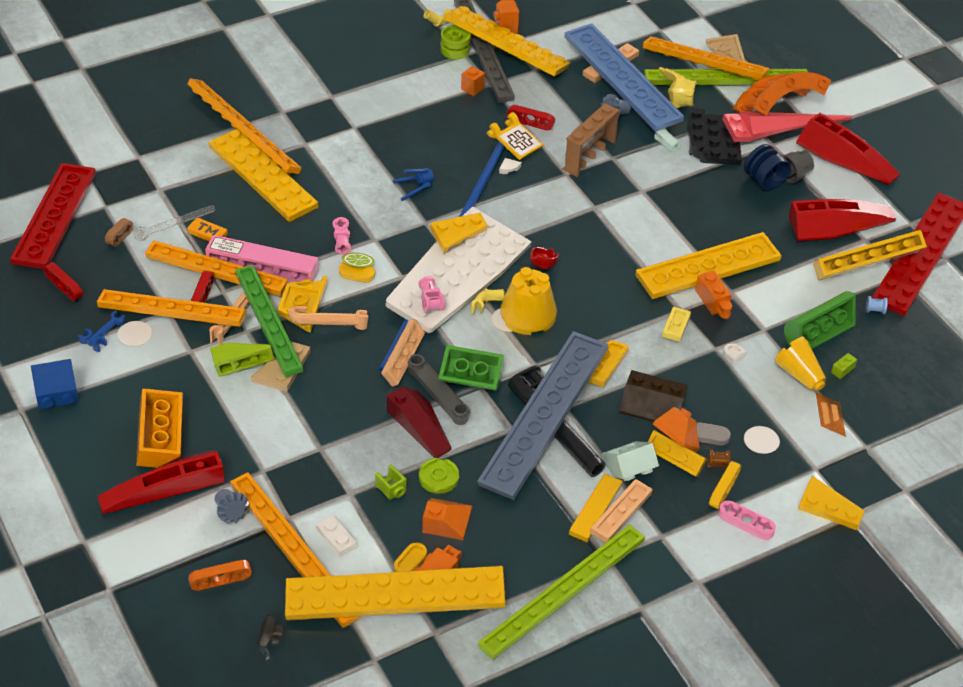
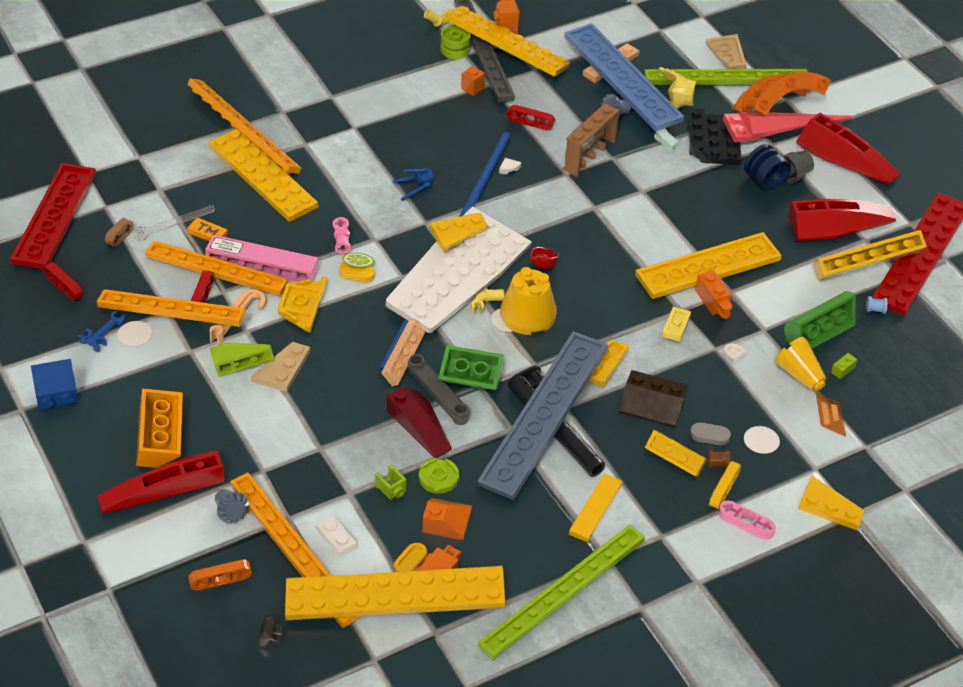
bright green tile [235,265,303,377] -> none
light nougat piece [288,306,369,330] -> none
bright pink connector [418,276,445,312] -> none
flag [487,112,543,160] -> none
light nougat plate [590,479,653,543] -> none
light aqua slope [601,441,659,481] -> none
light orange plate [643,36,769,80] -> none
orange slope [653,407,700,452] -> none

